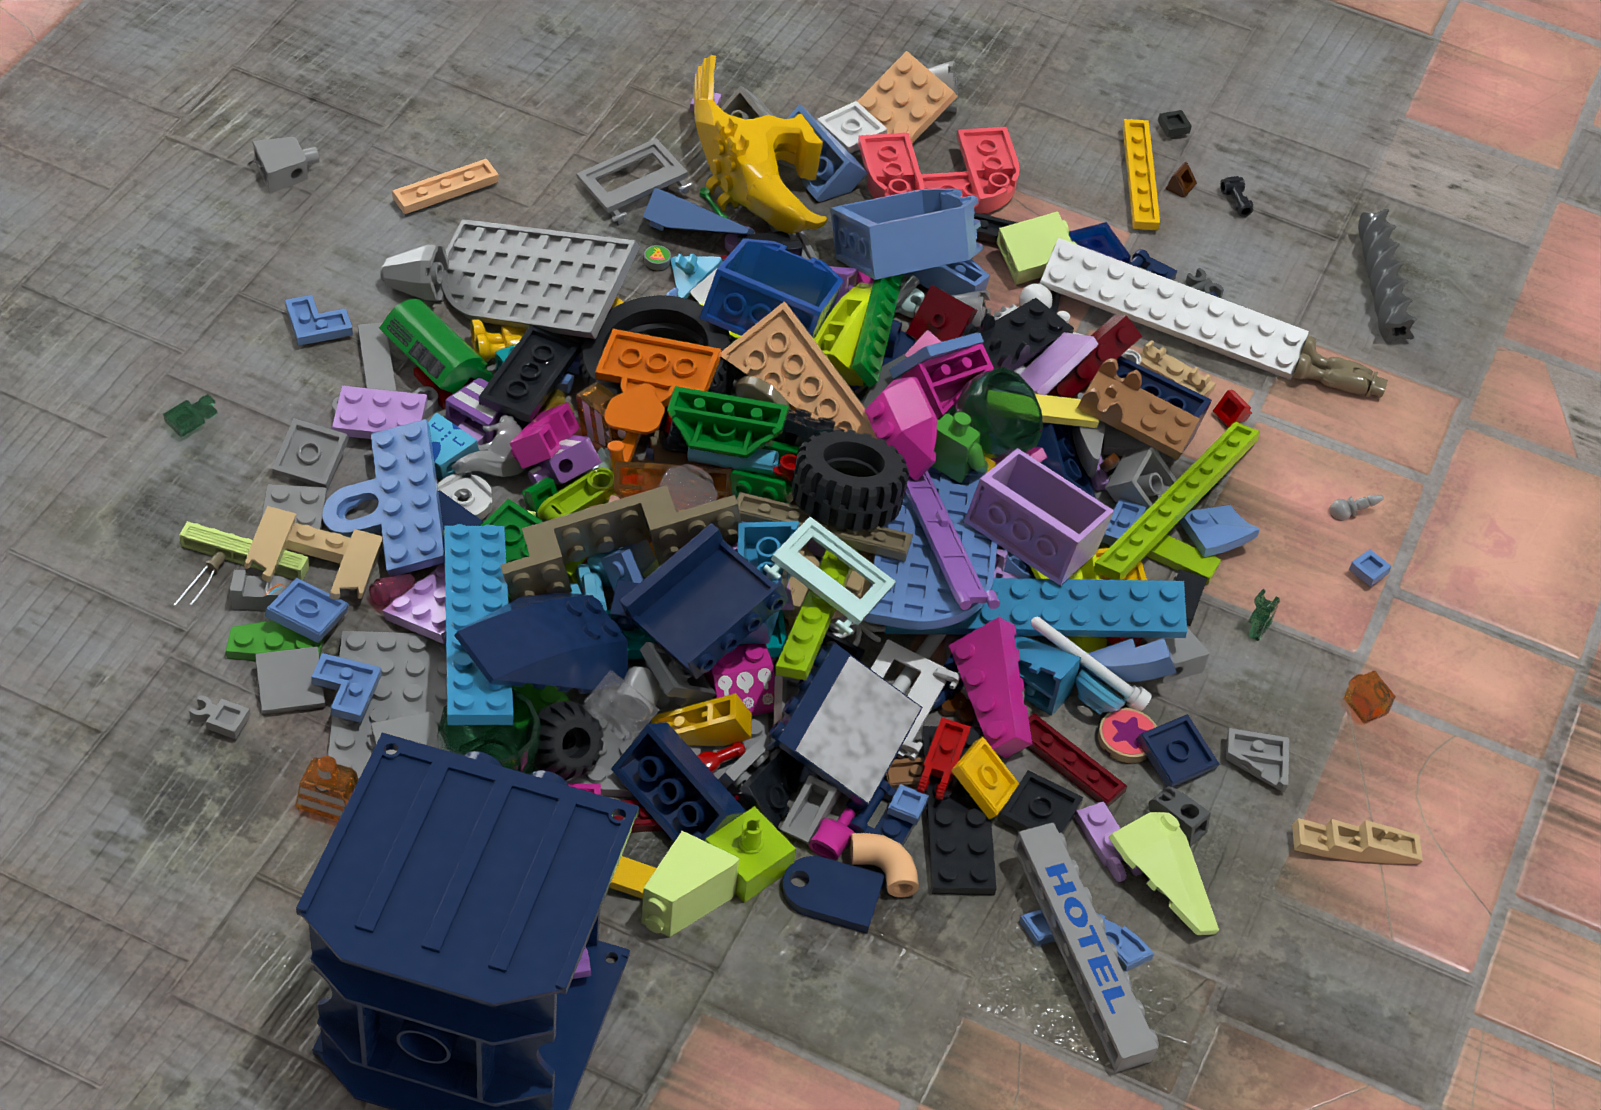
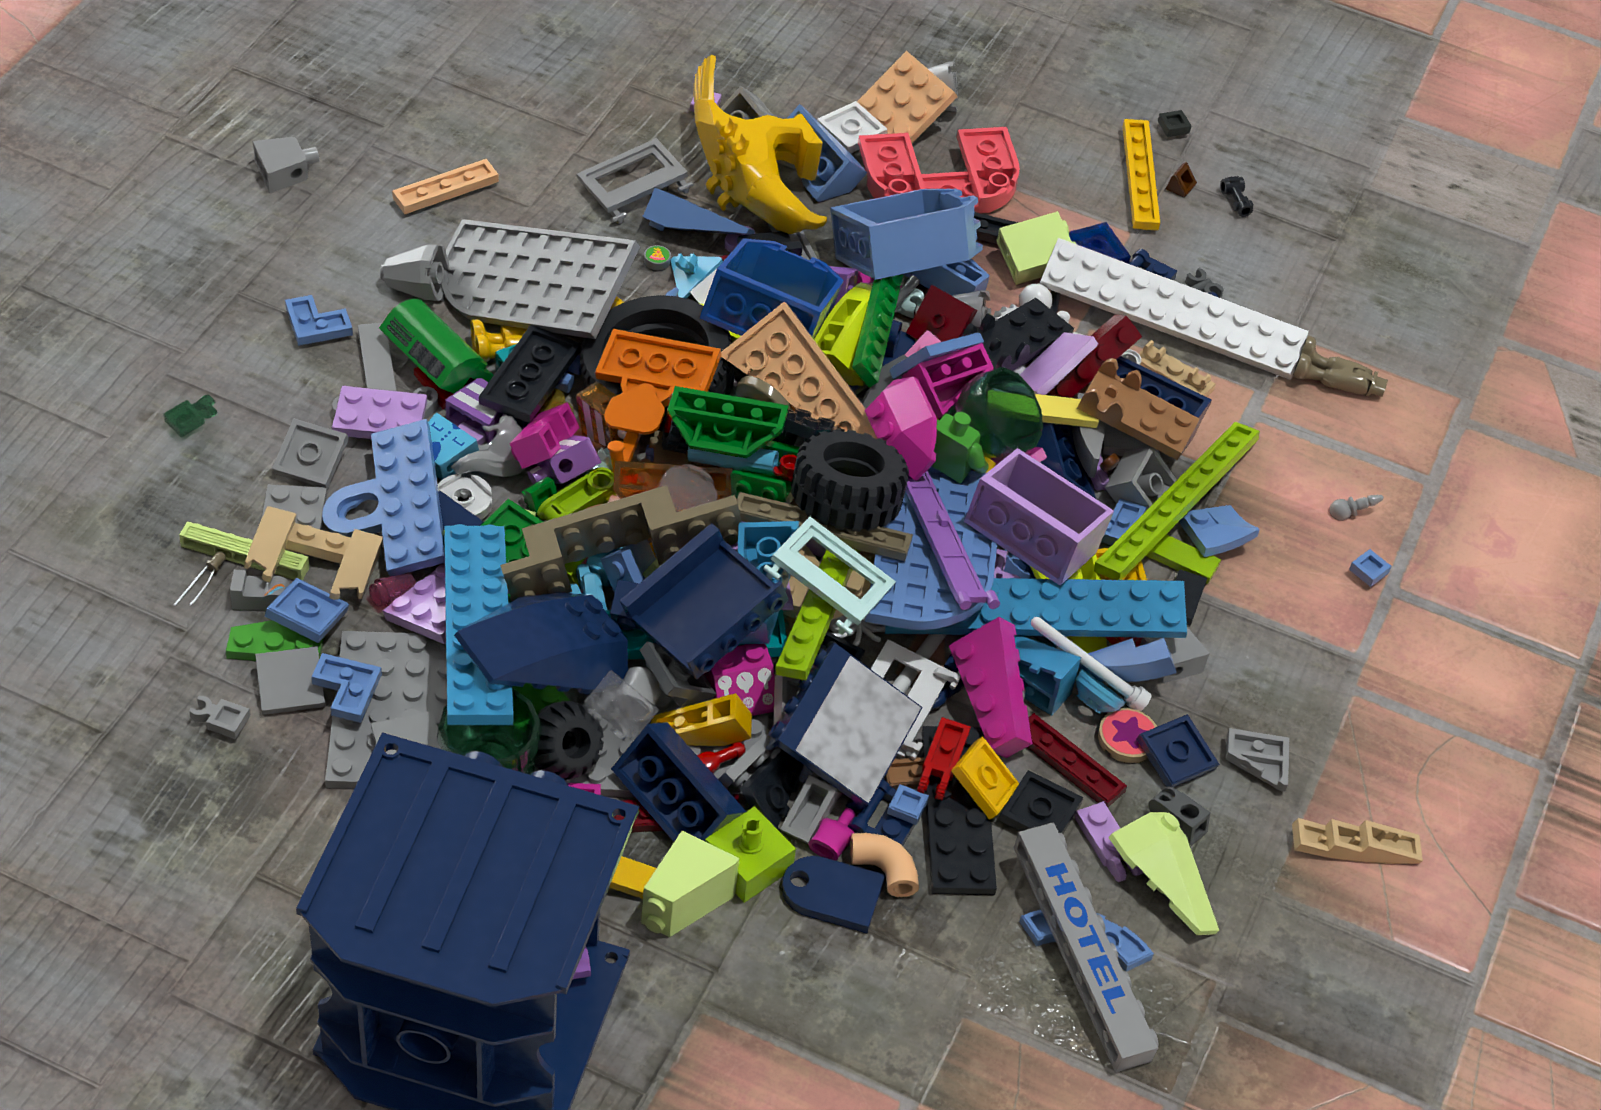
clear orange torso [296,756,359,821] -> none
green hinge [700,187,729,219] -> none
reddish brown piece [941,692,975,726] -> none
red tile [1213,390,1252,427] -> none
clear green plate [1248,589,1280,641] -> none
clear orange brick [1344,670,1396,724] -> none
dark grey piece [1358,209,1417,343] -> none

